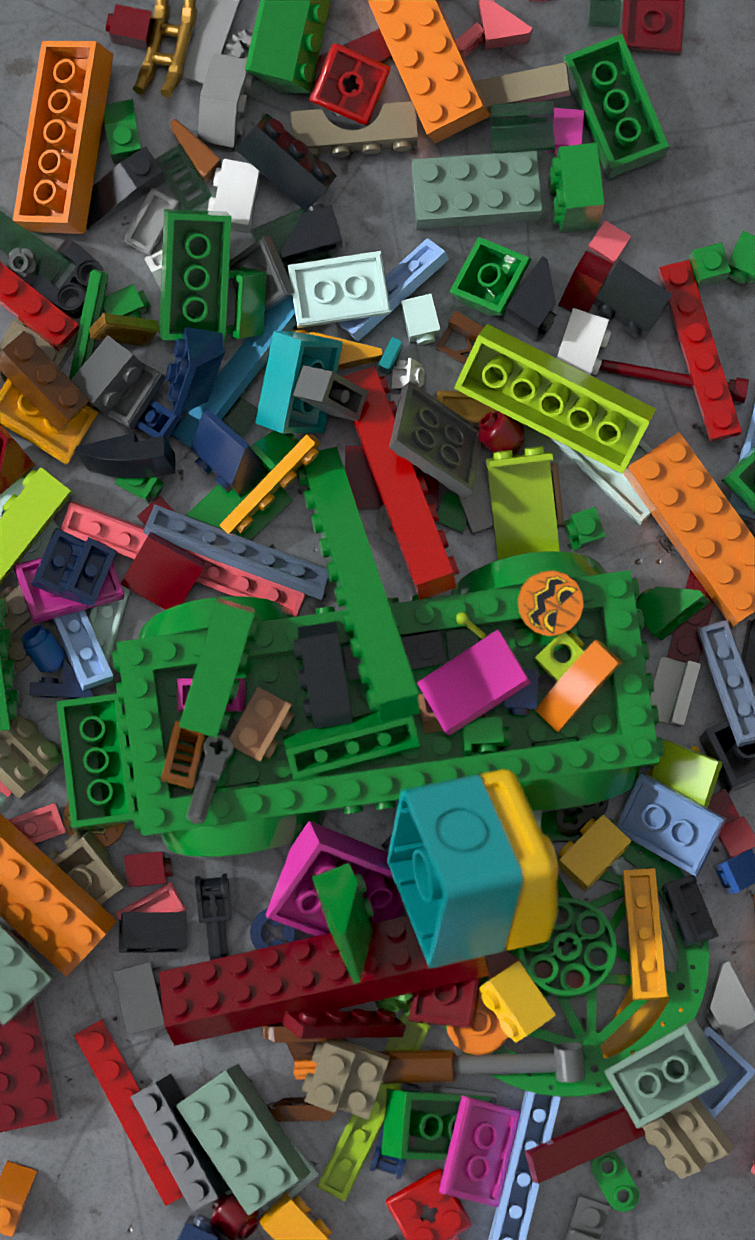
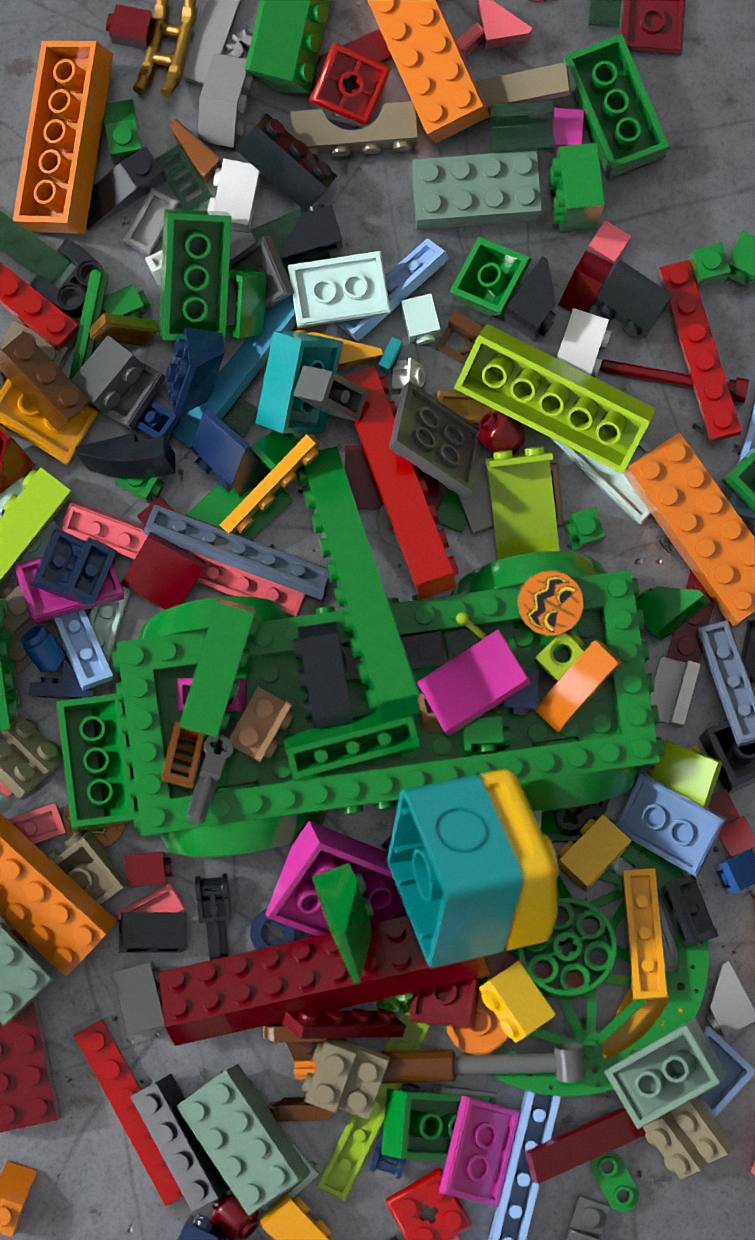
dark grey plate [7,247,37,278] -> none

